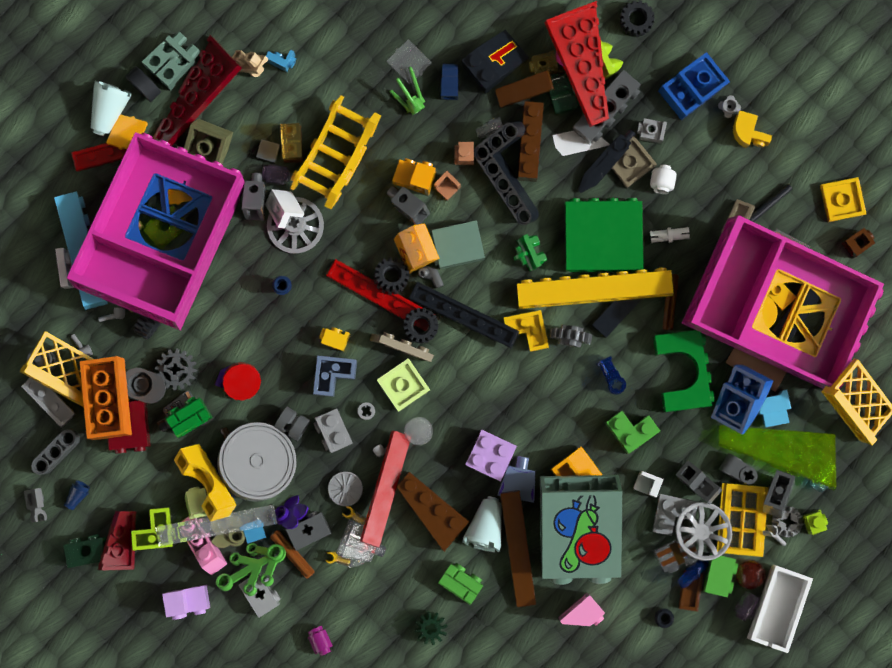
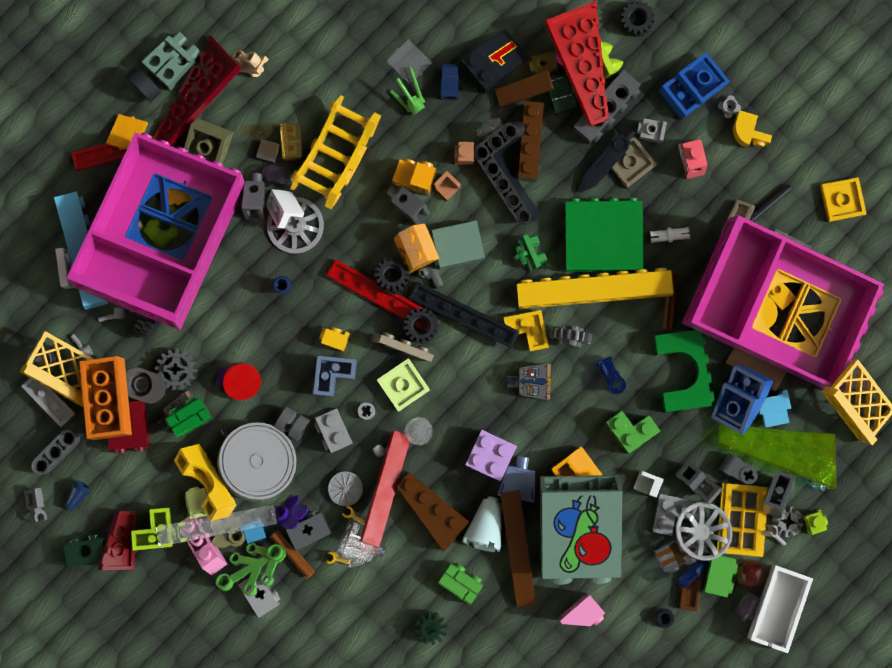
light aqua cone [91,81,132,136] -> none
lavender brick [162,585,210,620] -> none
dark azure bracket [266,50,296,72] -> none
magenta brick [308,626,333,657] -> none
white sticker [553,131,610,156] -> none
black tile [592,269,644,338] -> none
white head [650,165,676,194] -> none
reddish brown brick [842,228,875,258] -> none
none -> torso [507,363,551,401]
none -> coral torso [678,139,707,179]

